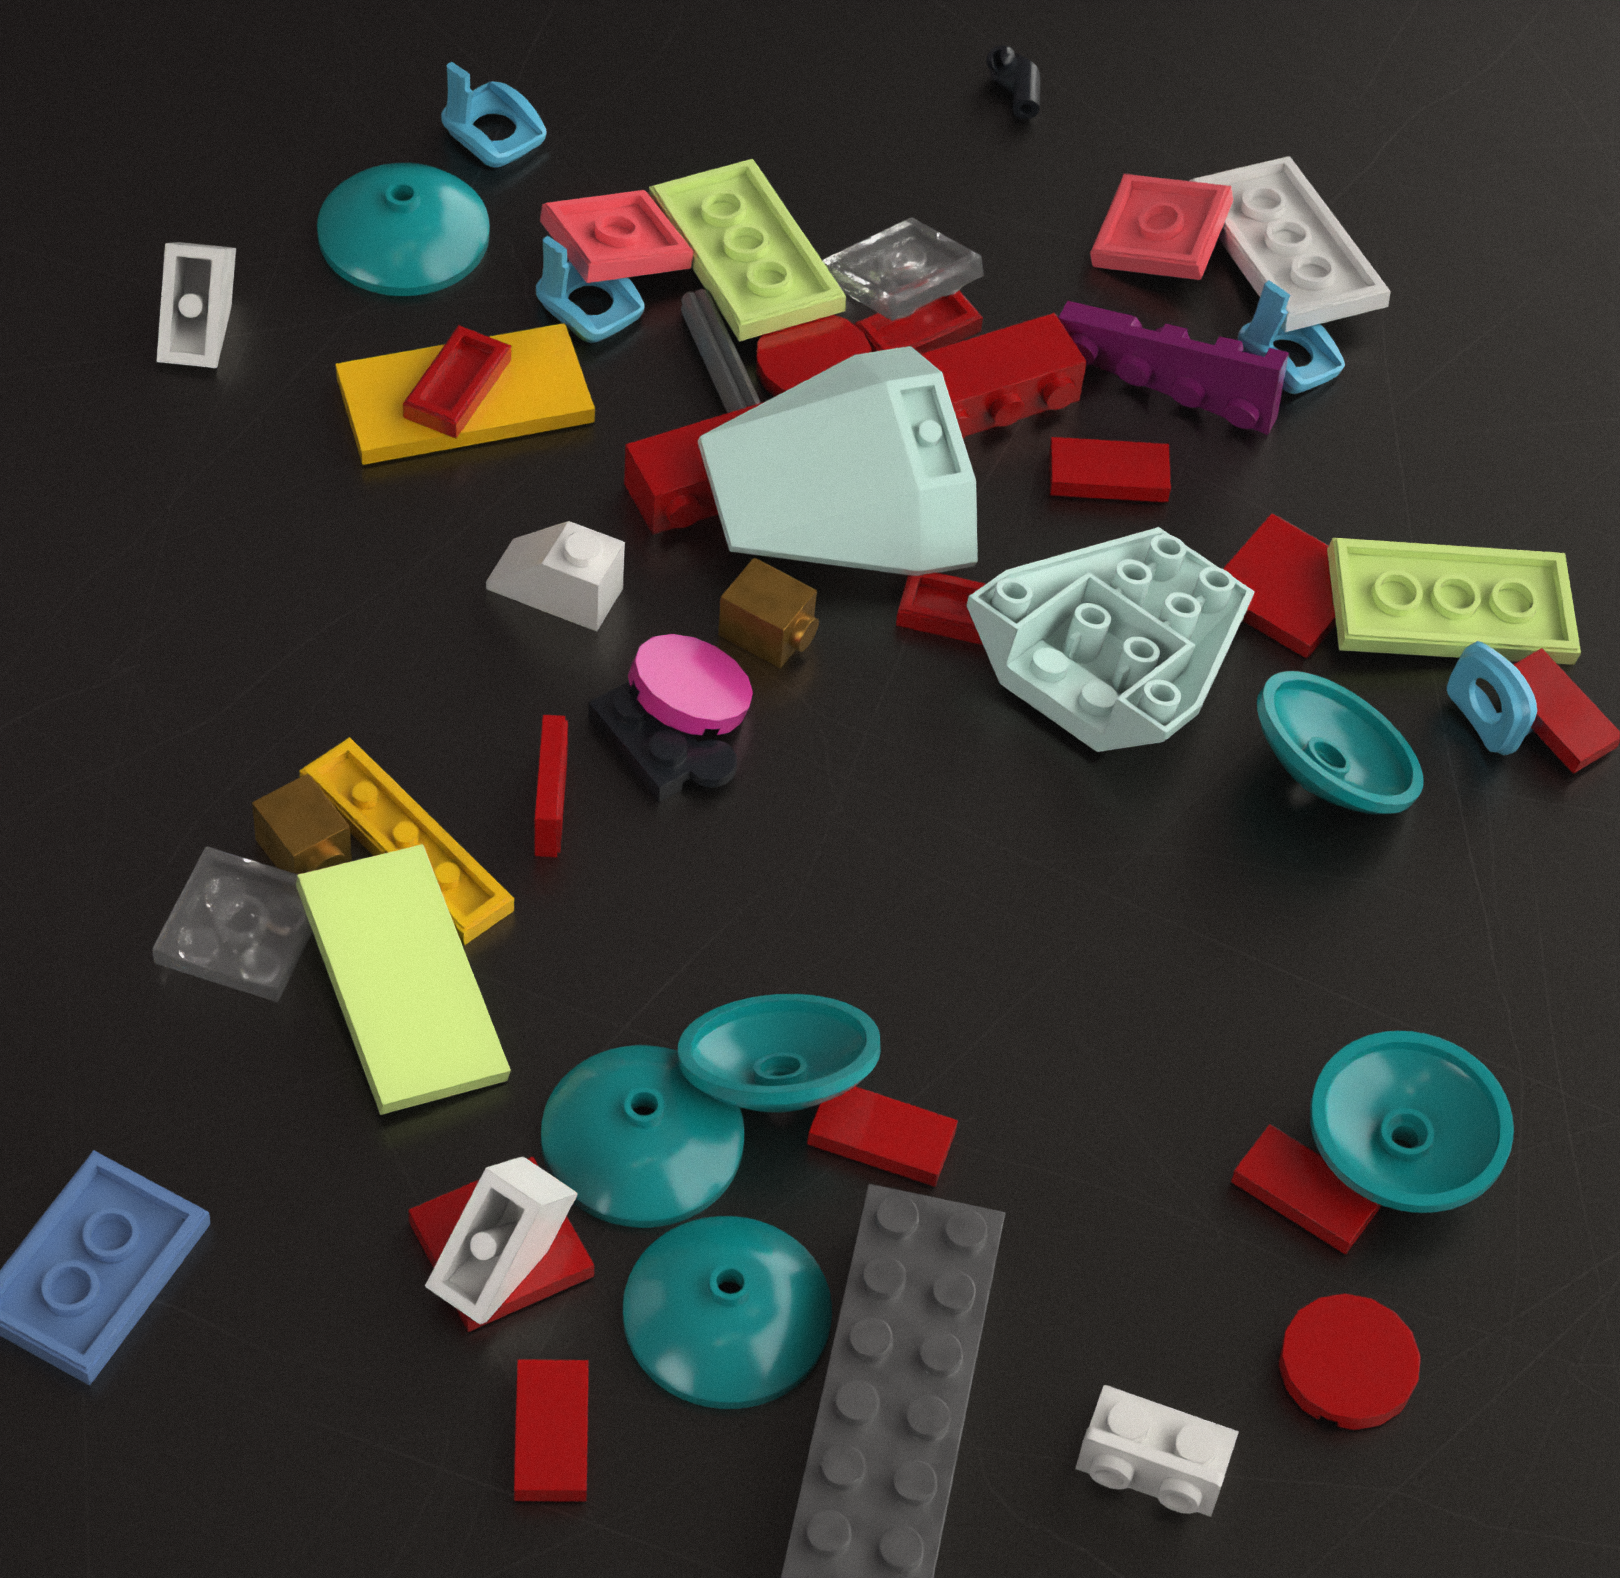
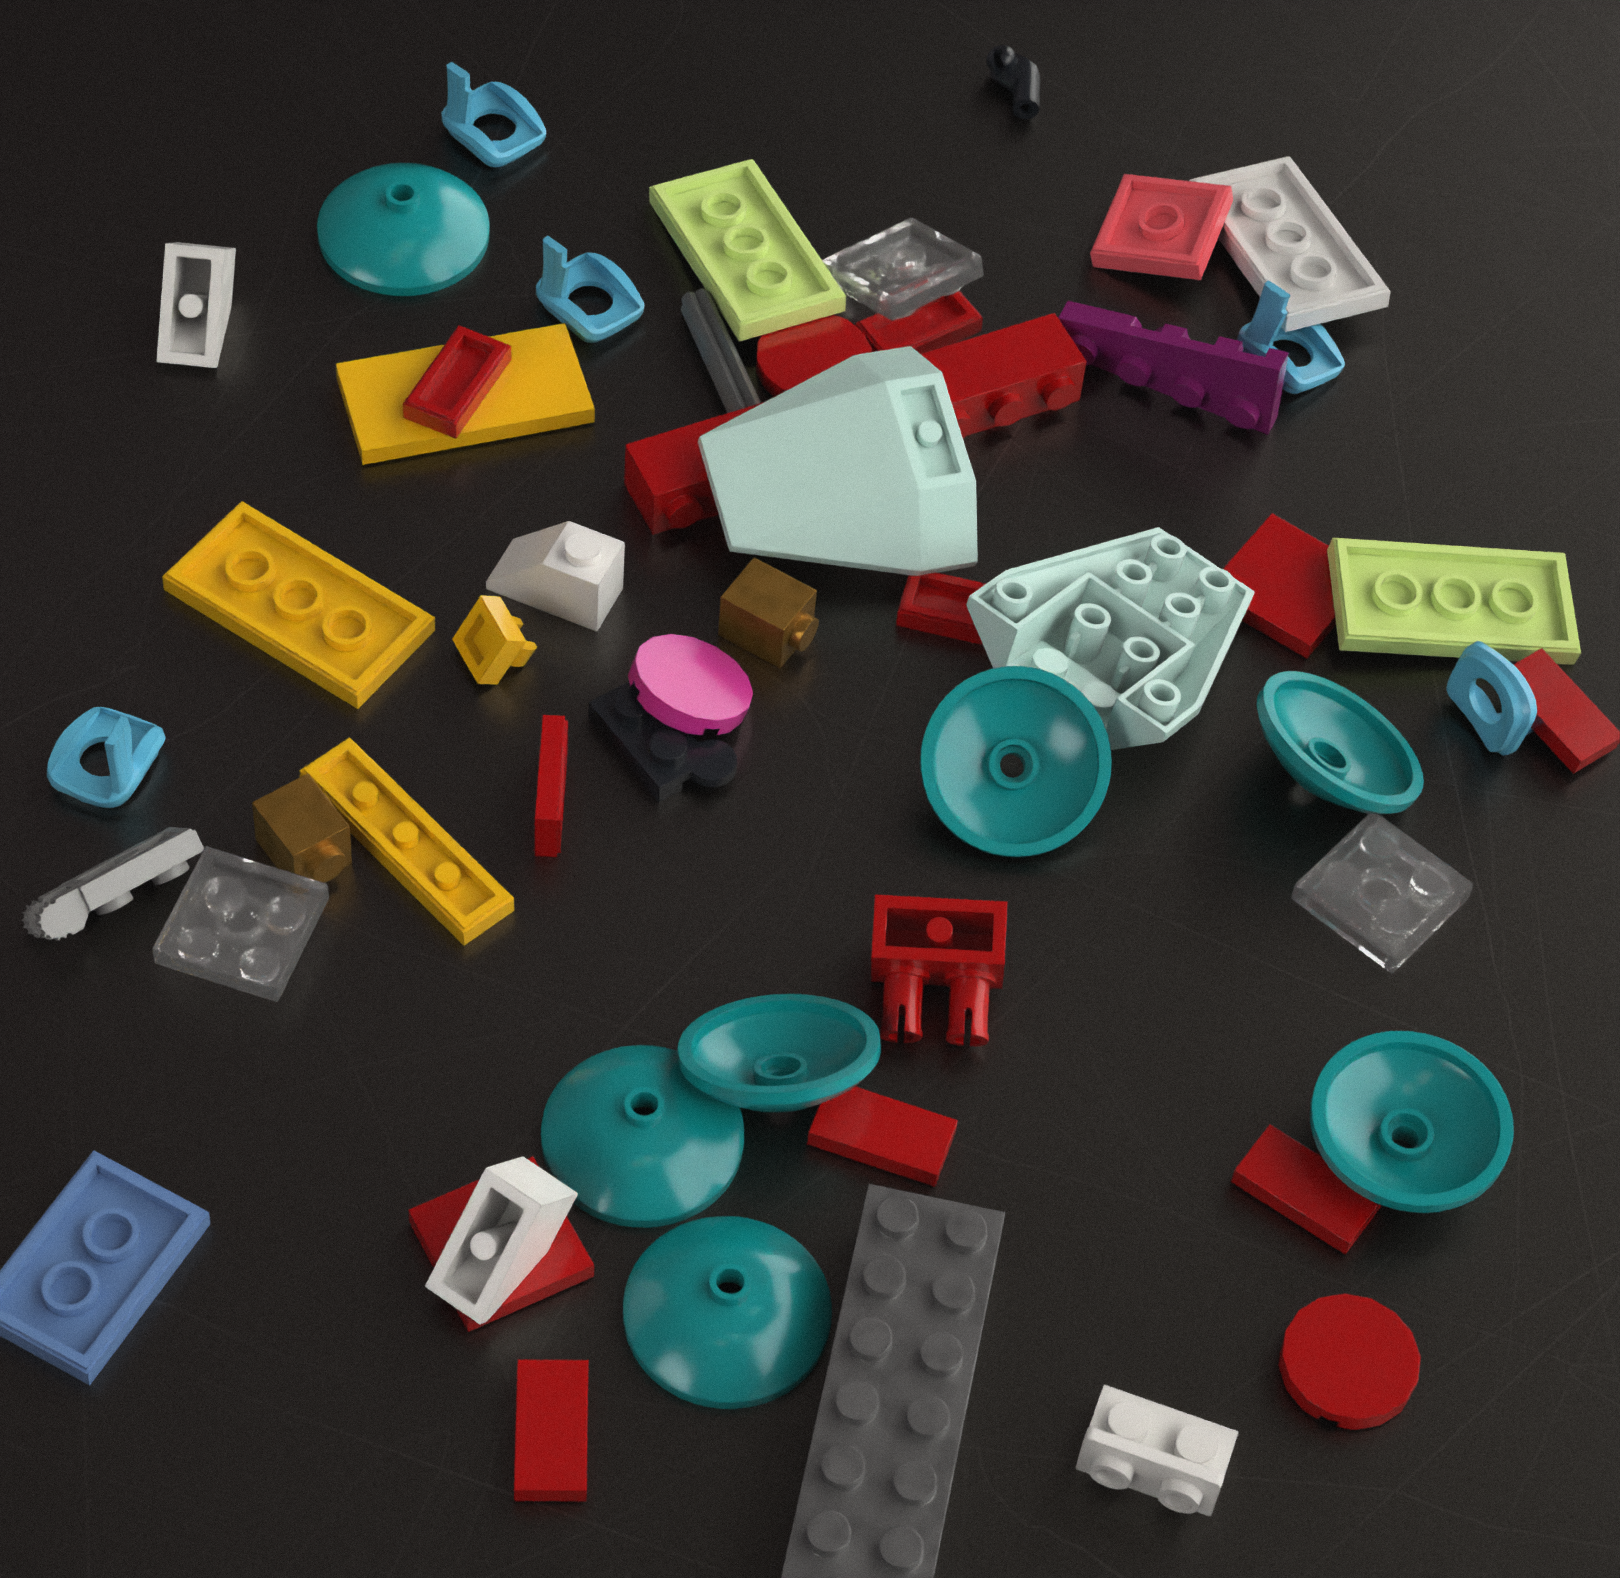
yellowish green tile [296,844,511,1115] -> none
coral tile [540,190,694,283] -> none
red tile [1049,437,1171,503] -> none
none -> light grey hinge [21,827,205,940]
none -> medium azure piece [47,707,166,808]
none -> yellow tile [162,501,435,709]
none -> yellow tile [452,595,537,685]
none -> red brick [871,895,1008,1047]
none -> teal dish [920,666,1112,858]
none -> clear plate [1291,814,1474,974]

